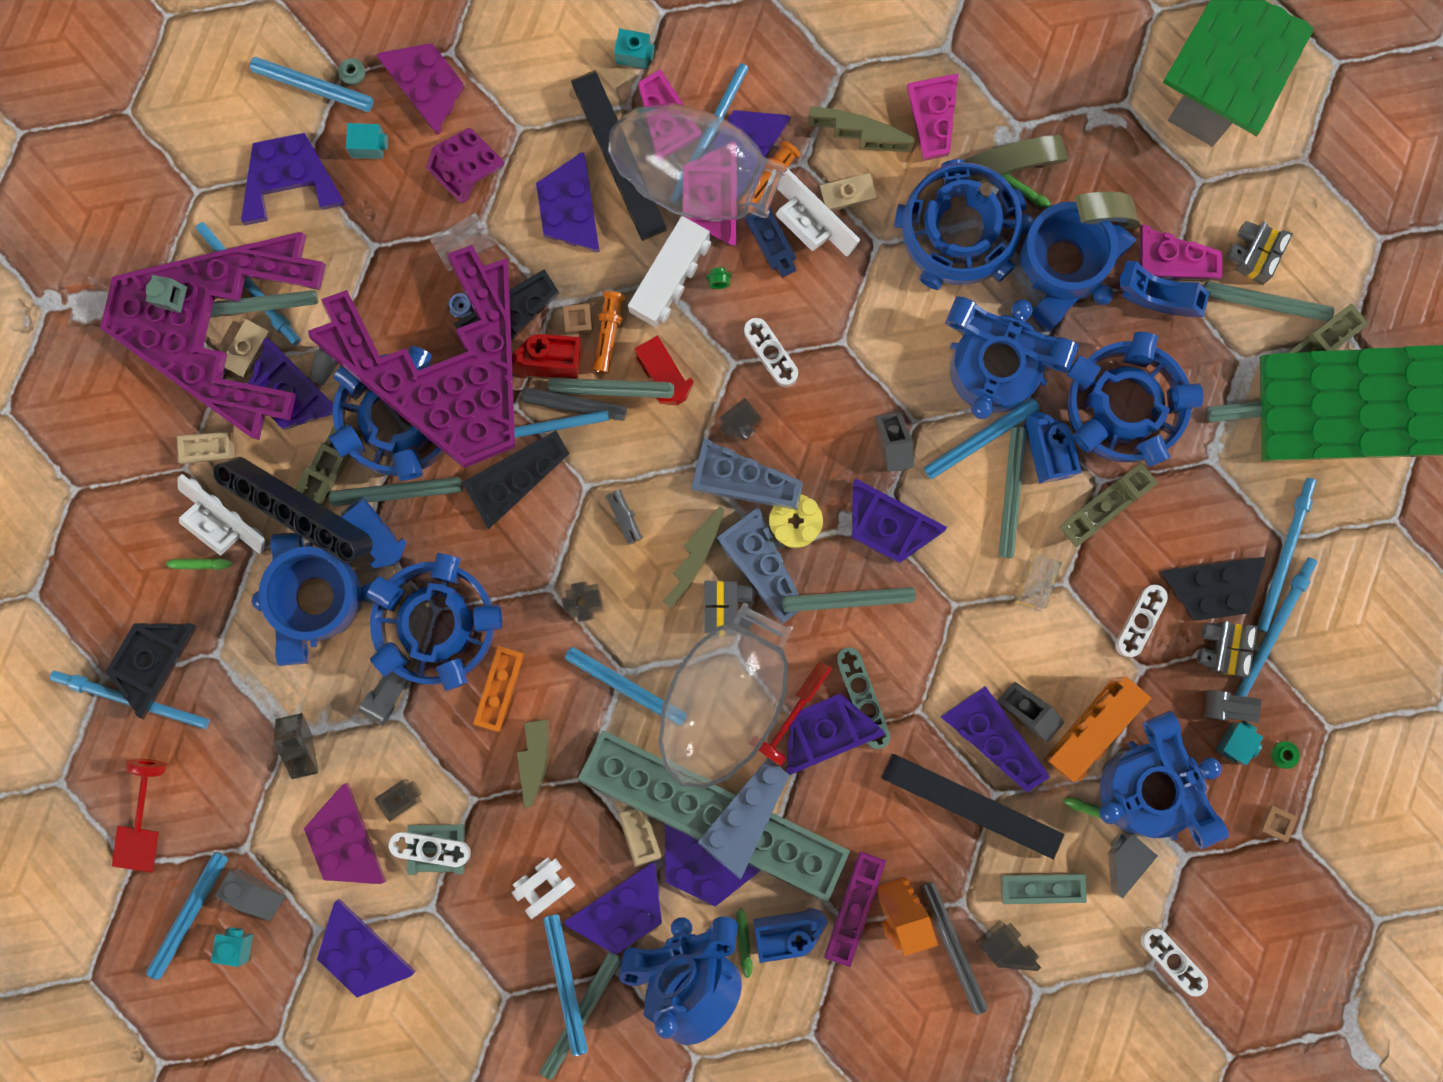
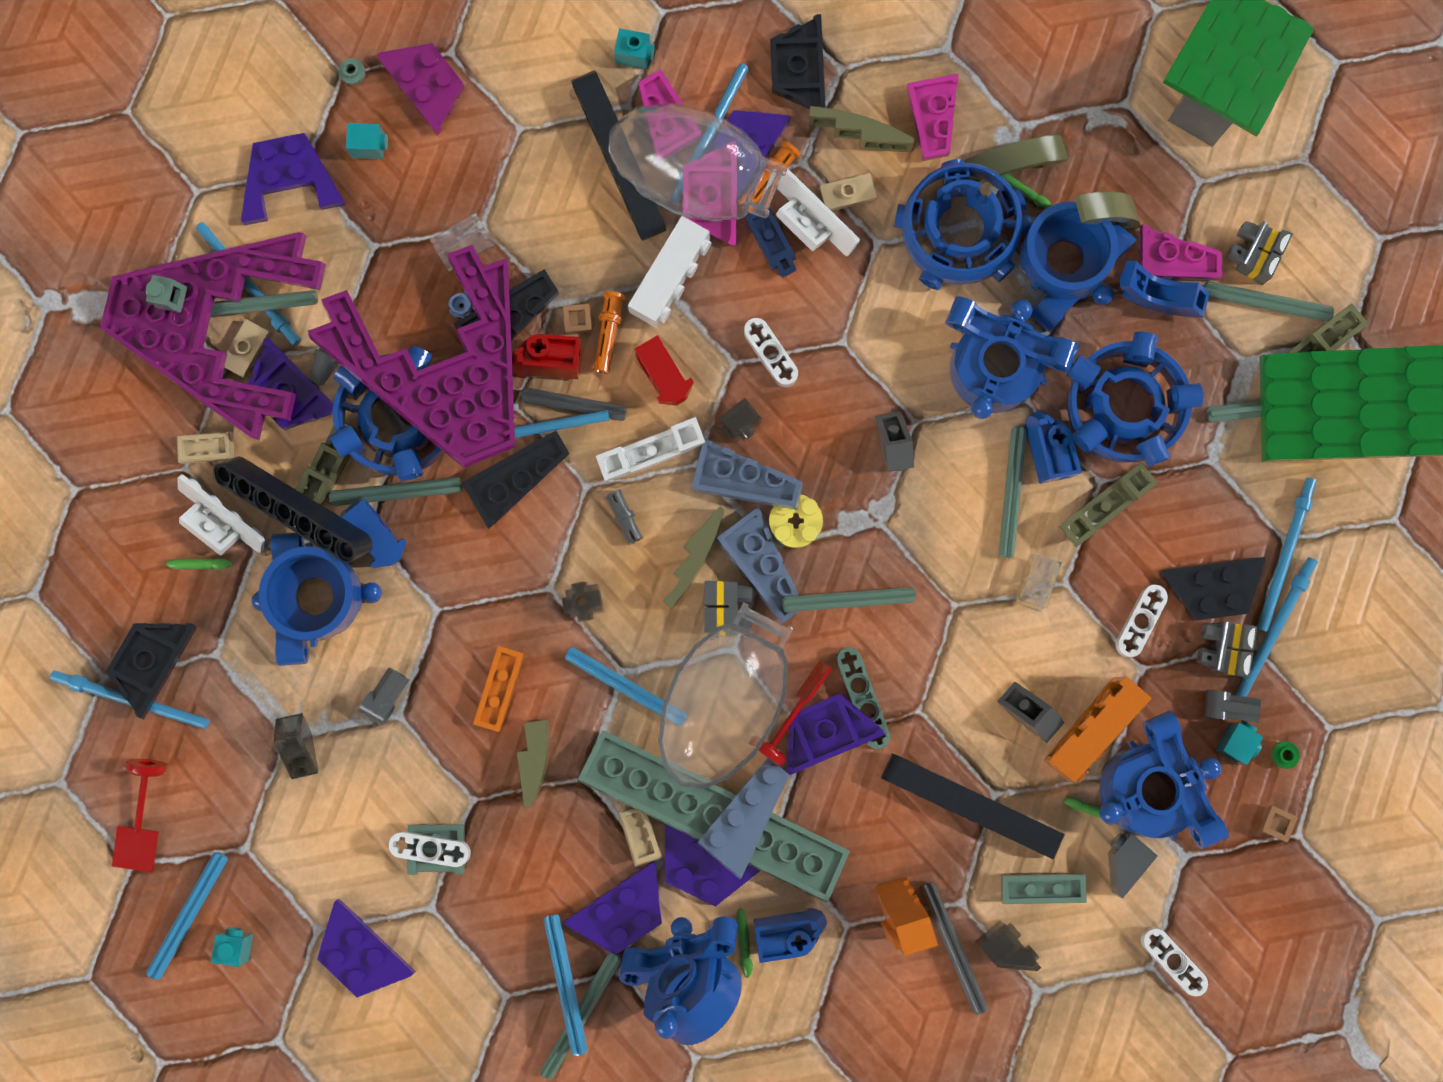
dark grey slope [215,868,286,921] -> none
dark azure axle [249,57,374,112] -> none
magenta wing [304,783,386,884] -> none
blue piece [366,553,502,691] -> none
clear smoke brick [375,779,422,822] -> none
magenta bracket [426,128,505,204] -> none
white brick [511,858,575,919] -> none
dark purple wing [536,152,600,253] -> none
sand green axle [548,378,674,398] -> none
green plate [706,267,732,289] -> none
magenta plate [823,851,886,967] -> none
dark purple wing [852,478,947,563] -> none
dark azure axle [924,398,1040,479] -> none
dark purple wing [940,686,1050,792] -> none
none -> white slope [596,417,706,481]
none -> black wing [770,14,826,109]

